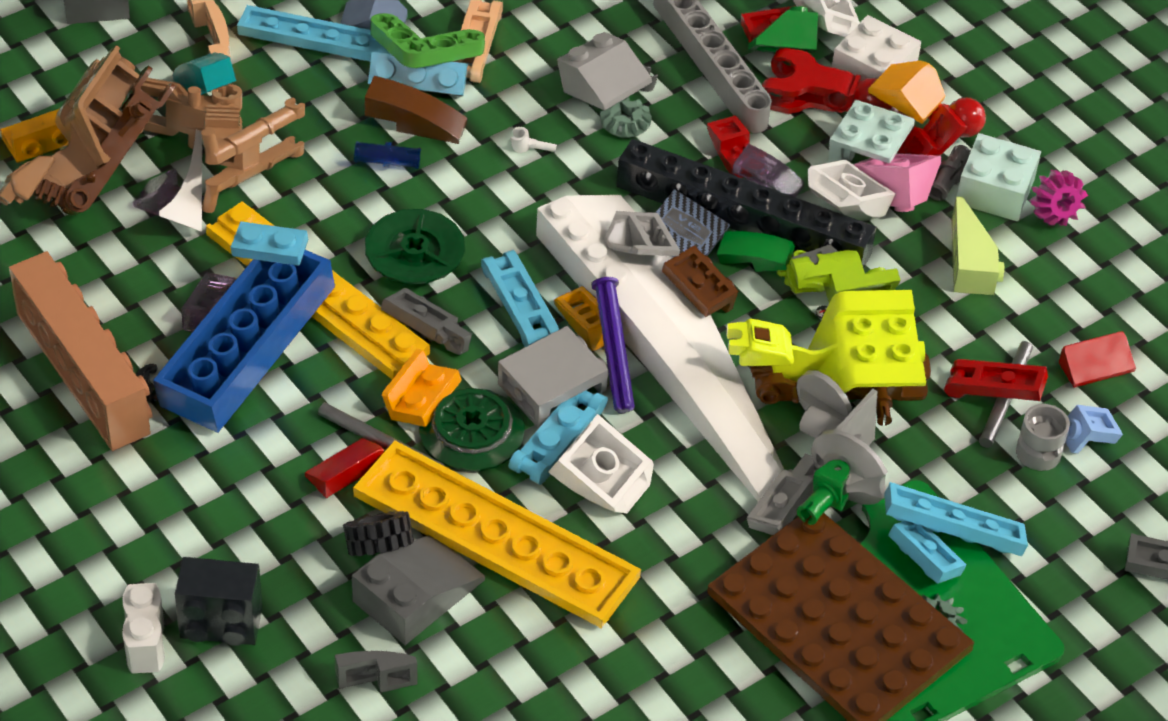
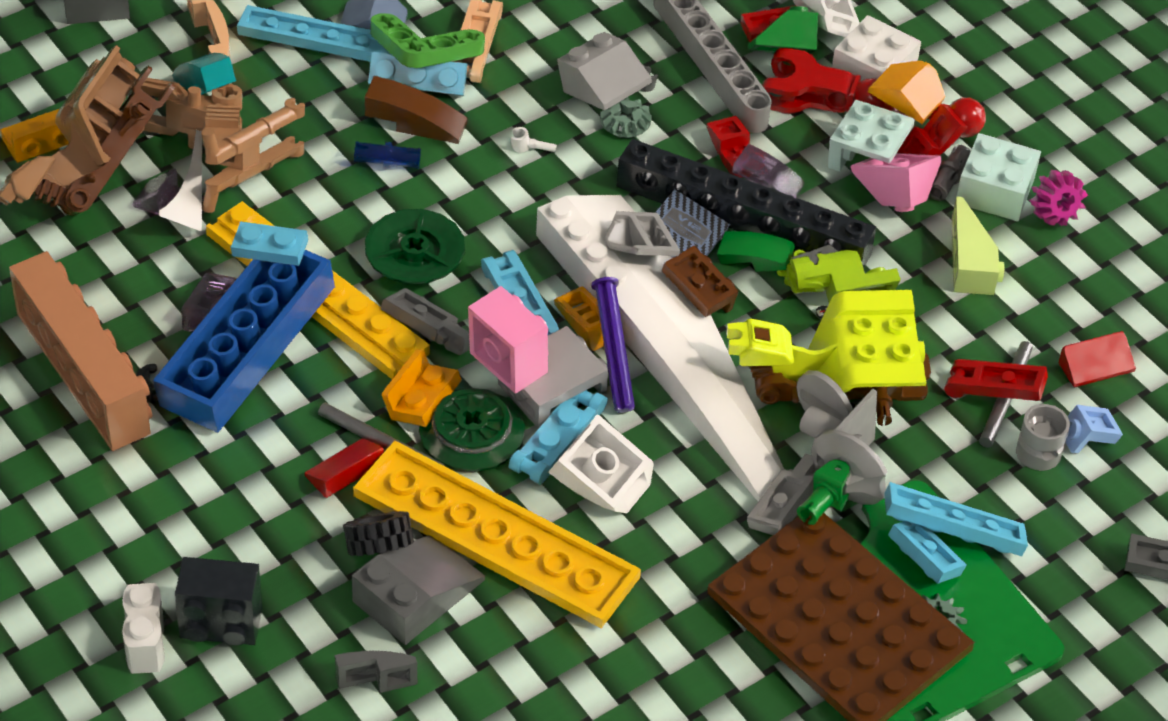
white slope [808,159,896,221] -> none
none -> bright pink brick [468,286,549,394]

